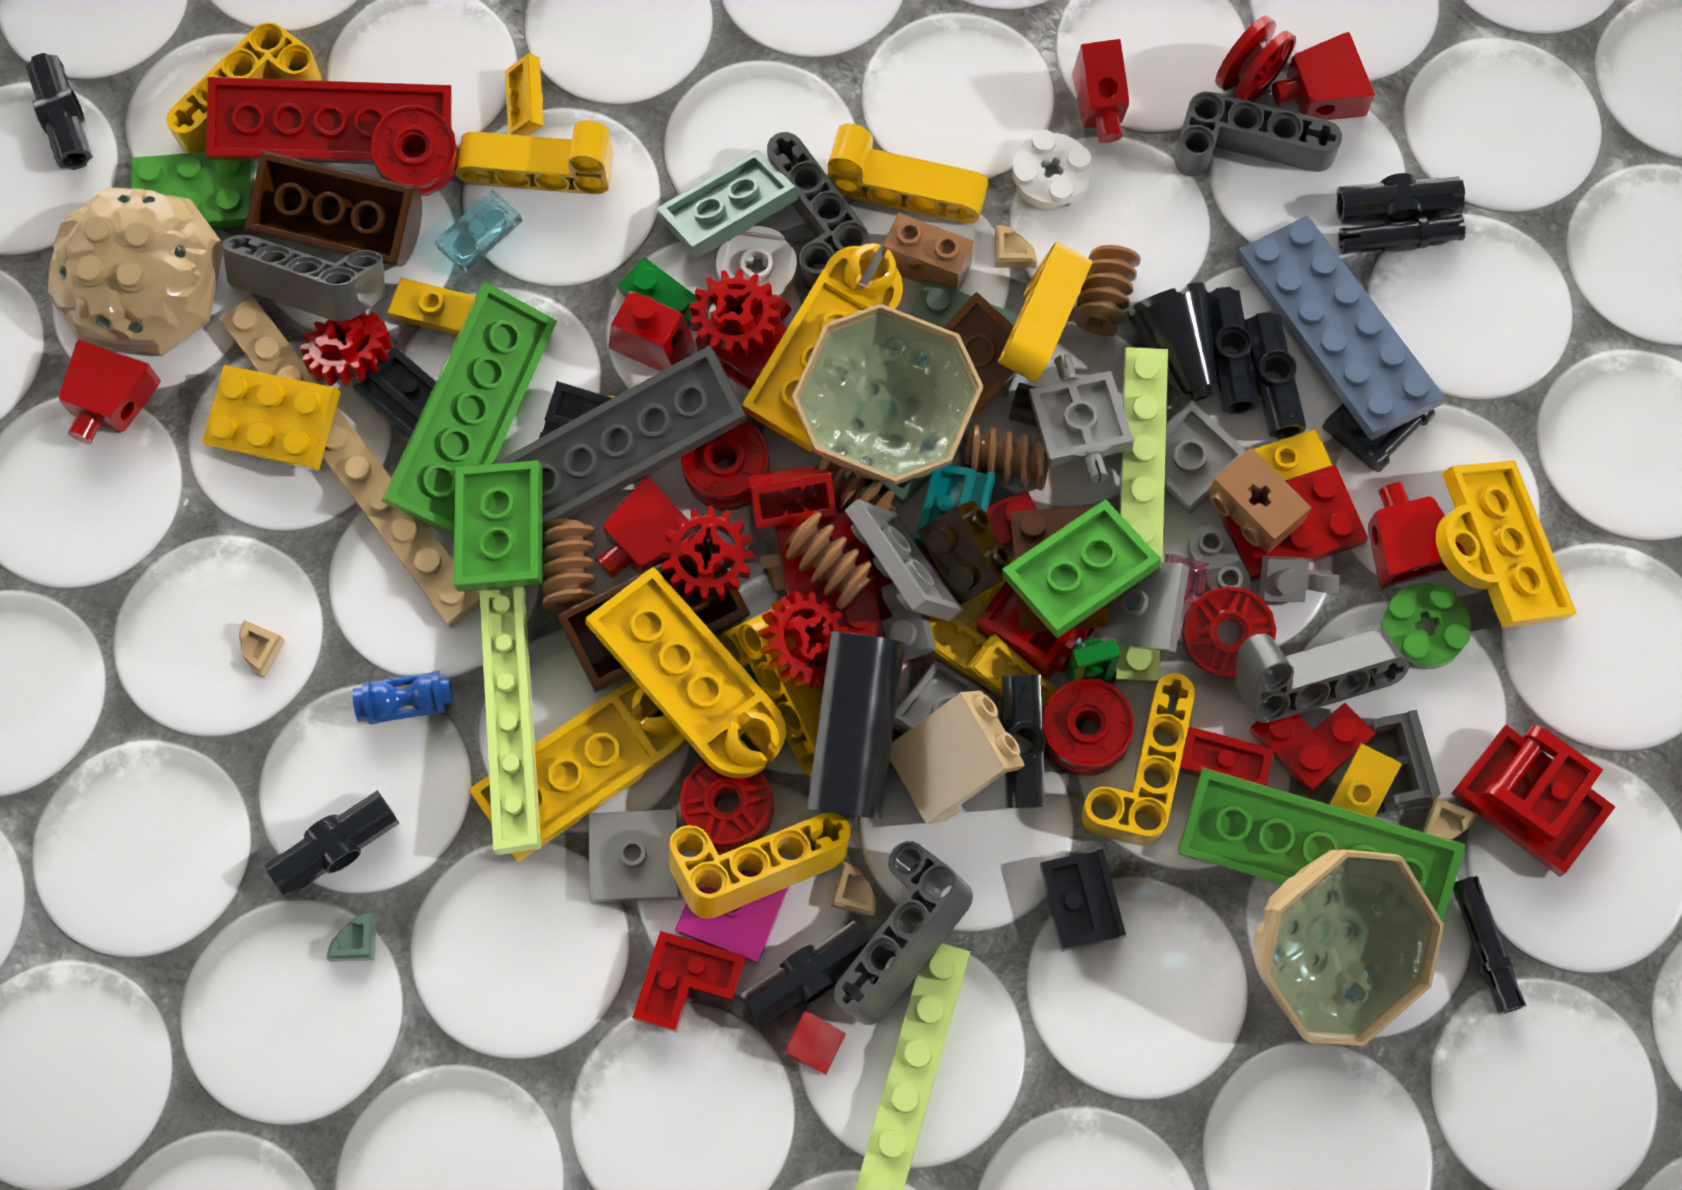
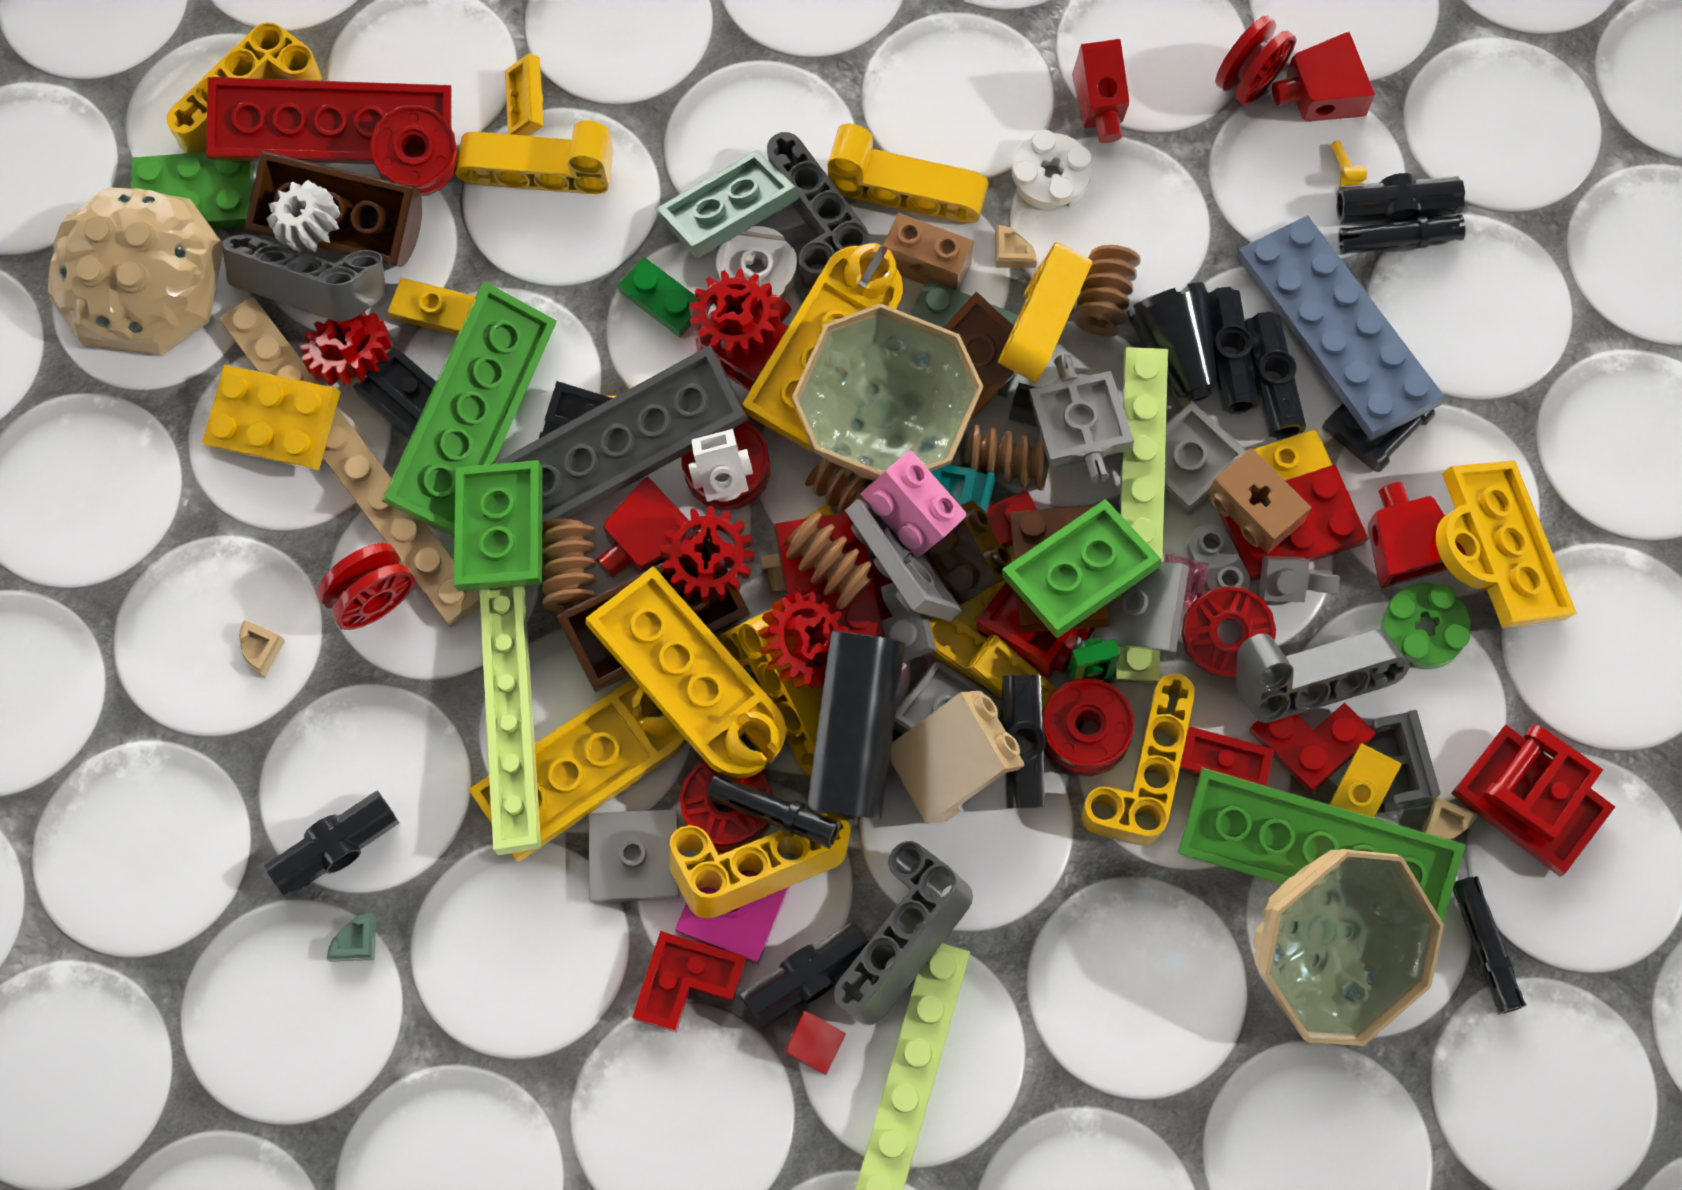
black piece [25,53,93,170] -> none
red torso [59,339,161,444] -> none
blue piece [352,670,453,725] -> none
clear light blue plate [435,189,523,273] -> none
red torso [608,292,696,372] -> none
red torso [749,467,837,529] -> none
tan tile [831,862,876,919] -> none
black plate [1039,849,1126,952] -> none
dark grey beam [1175,91,1342,177] -> none
none -> white gear [267,180,341,253]
none -> red wheel [316,542,415,630]
none -> white brick [689,429,753,502]
none -> black pin [707,773,840,849]
none -> bright pink bracket [860,451,966,559]
none -> yellow hand [1331,140,1367,186]

